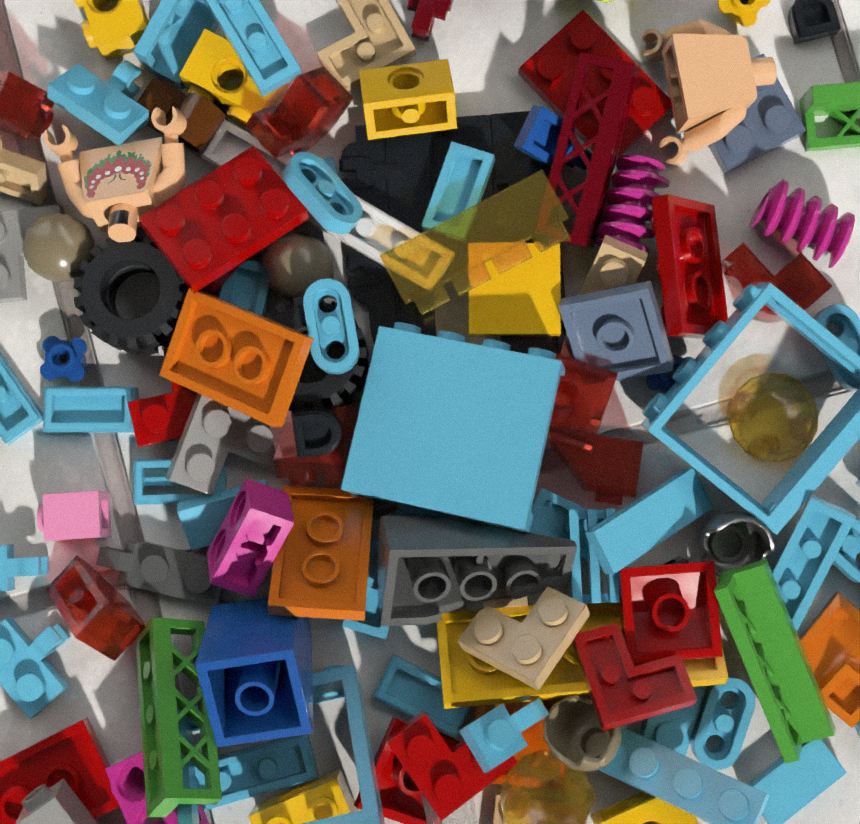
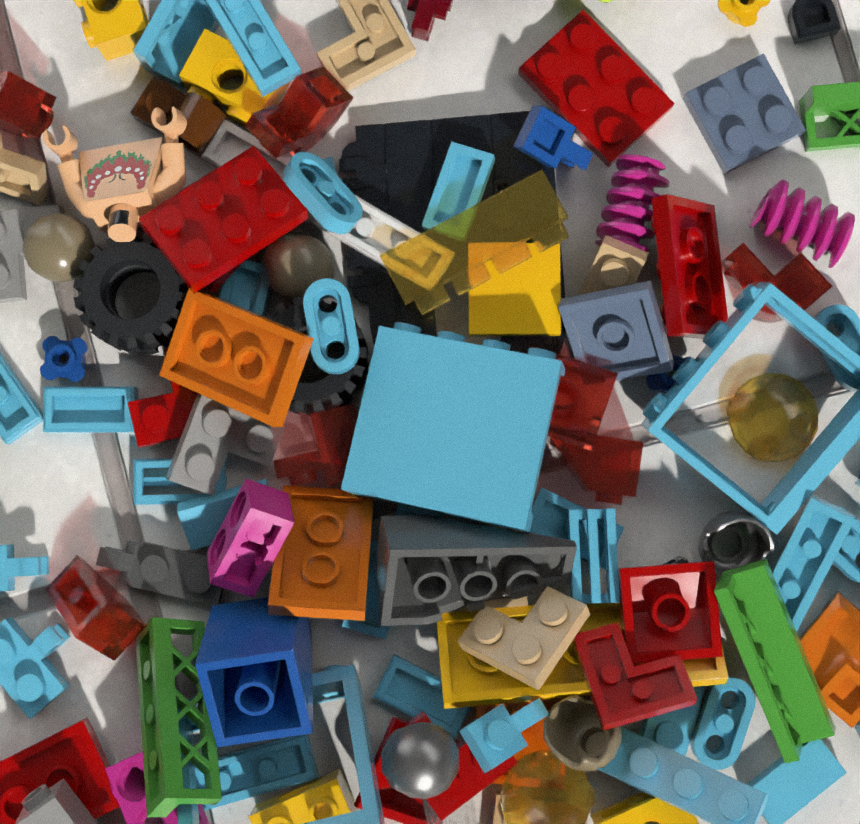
bright pink brick [37,491,111,541] -> none
medium azure plate [47,60,149,146] -> none
black tile [291,406,342,458] -> none
yellow brick [359,59,457,140] -> none
dark red fence [535,52,640,248] -> none
medium azure tile [585,468,713,574] -> none
light nougat torso [642,19,777,166] -> none
none -> flat silver hair [381,722,460,799]

